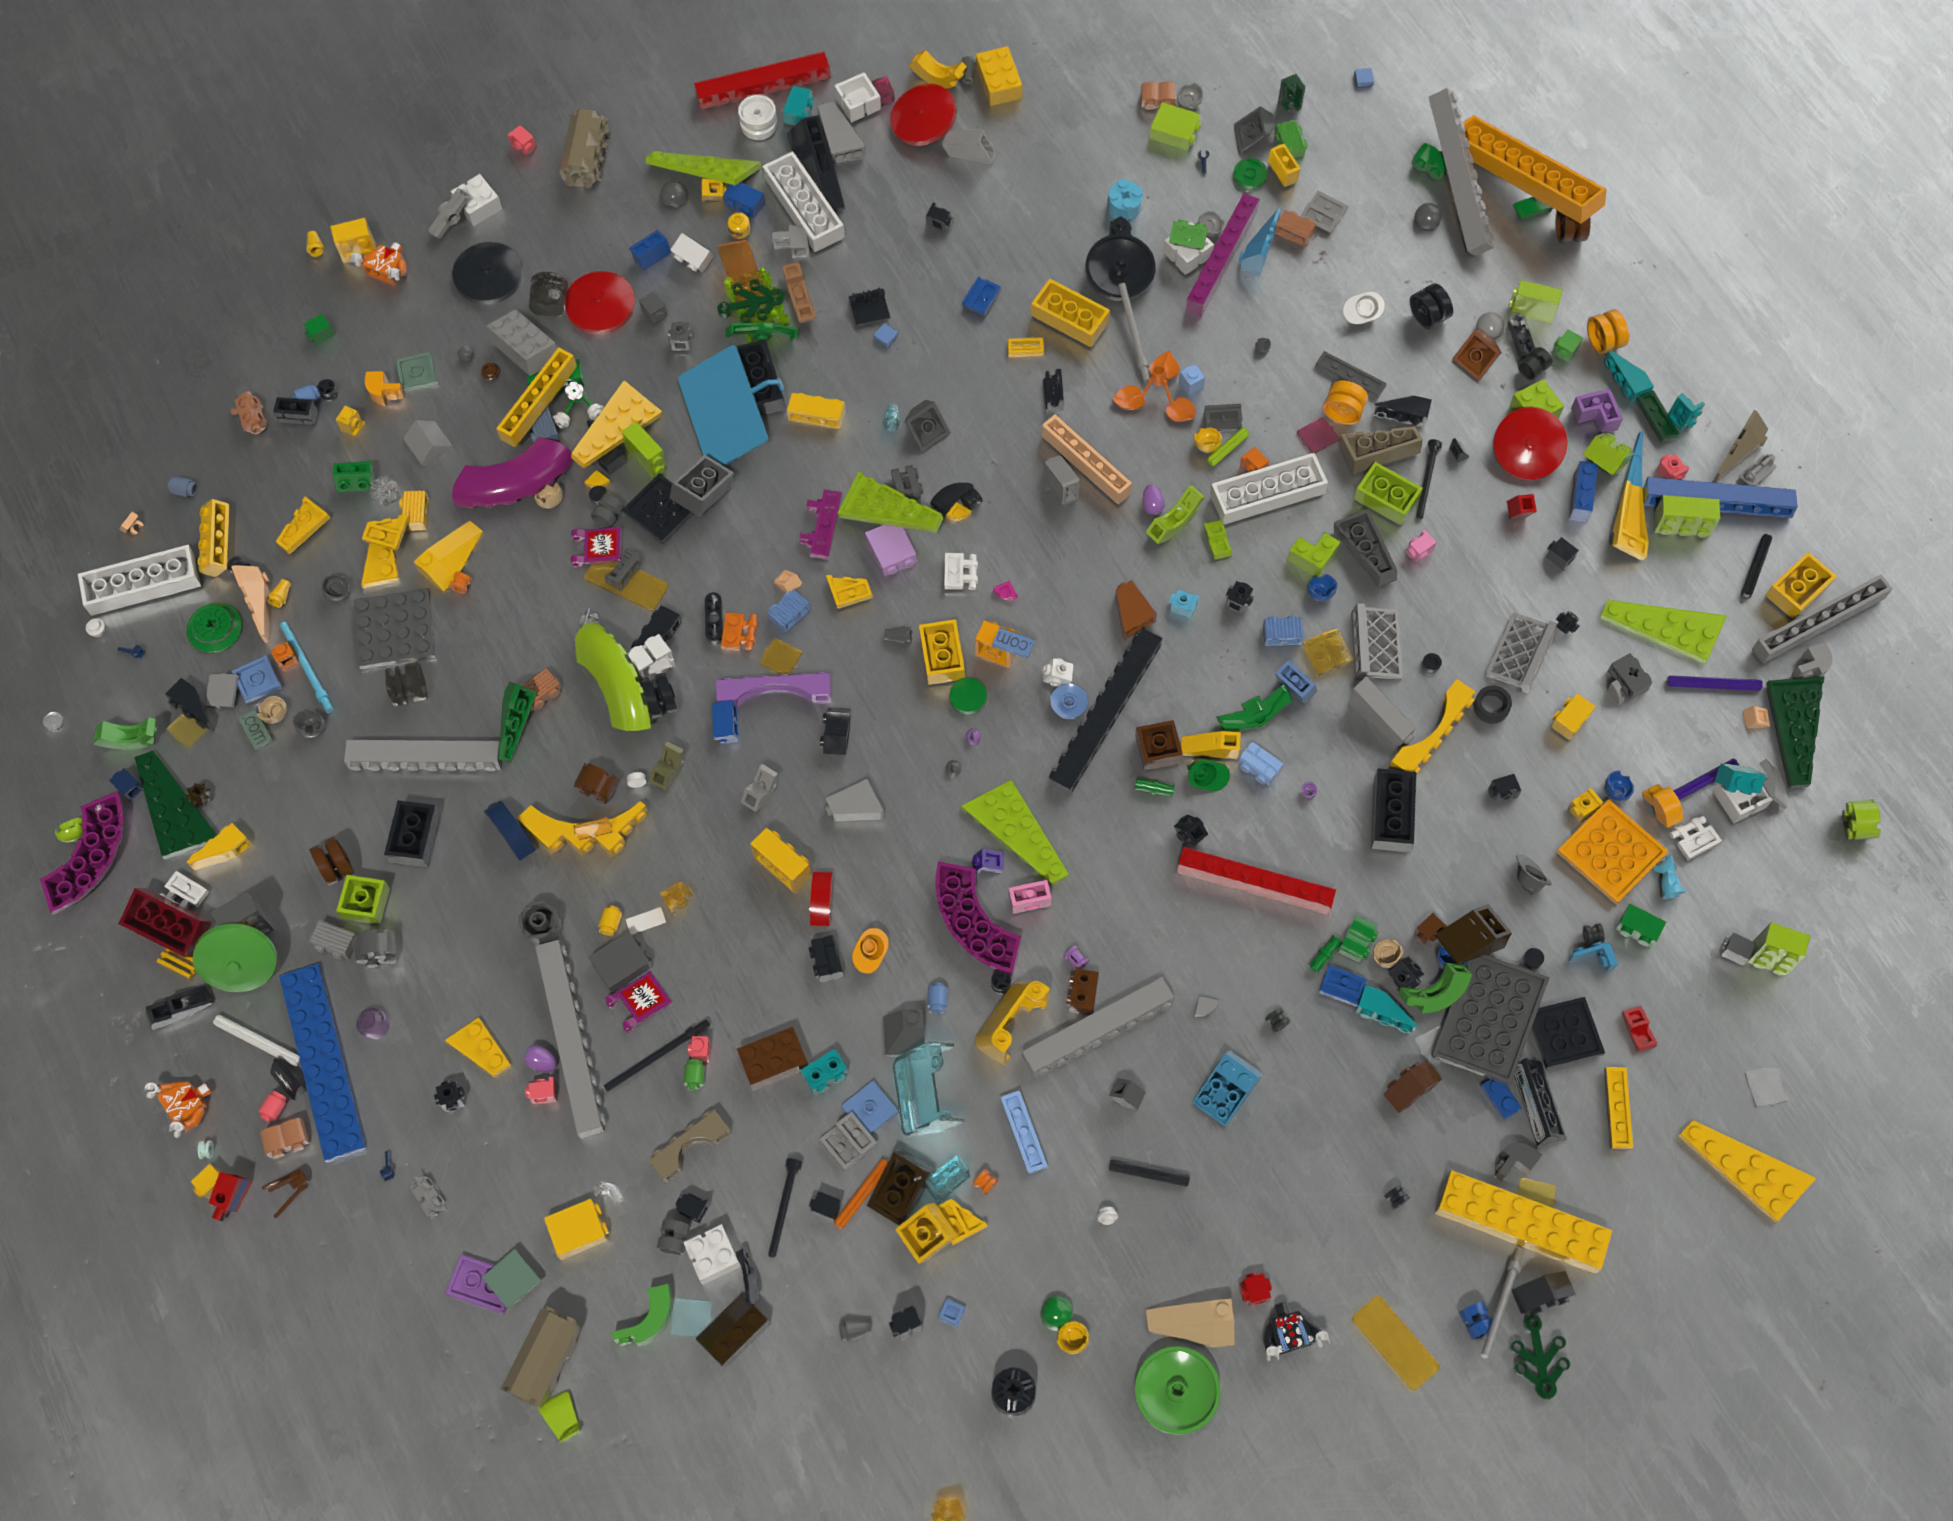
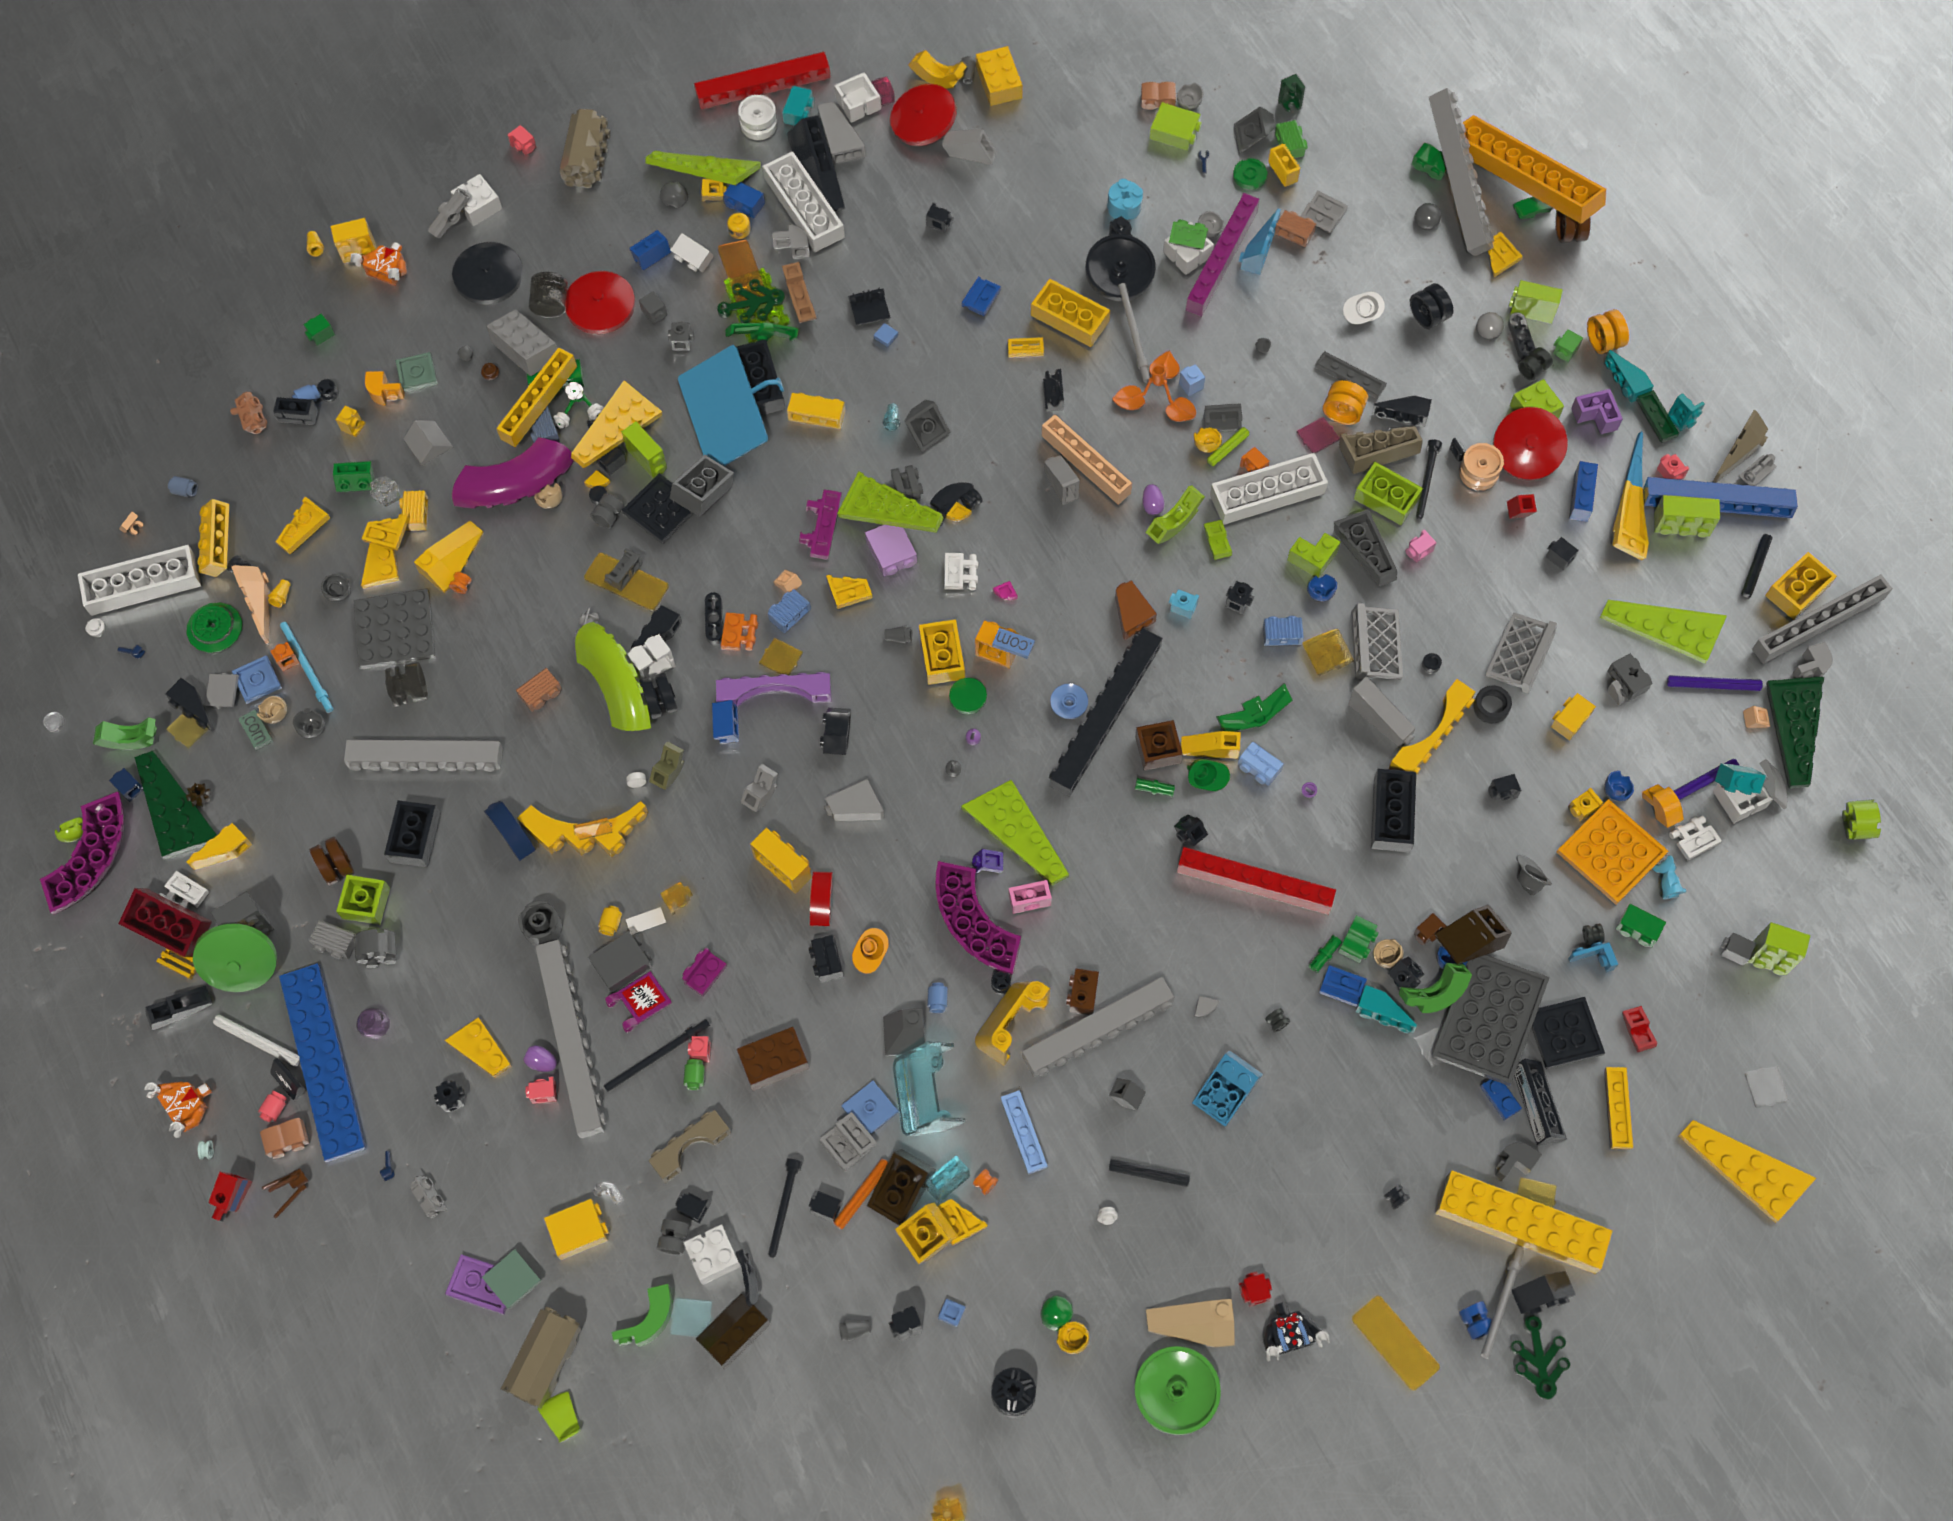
yellow brick [190,1164,219,1199] -> none
green wedge [499,682,537,763] -> none
flag [571,527,621,567] -> none
reddish brown brick [574,763,619,804] -> none
teal brick [800,1049,848,1095] -> none
white brick [1042,658,1074,687] -> none
medium lavender bush [1063,946,1089,970] -> none
medium blue brick [1275,660,1317,704] -> none
medium blue tile [1354,68,1374,87] -> none
reddish brown brick [1383,1061,1443,1113] -> none
dark orange slope [1452,330,1502,381] -> none
black tile [1523,948,1544,969] -> none
black gear [1556,611,1580,634] -> none
lime brick [1583,433,1634,475] -> none
none -> magenta bracket [682,947,727,997]
none -> light nougat wheel [1459,443,1504,490]
none -> yellow wing [1488,232,1523,277]

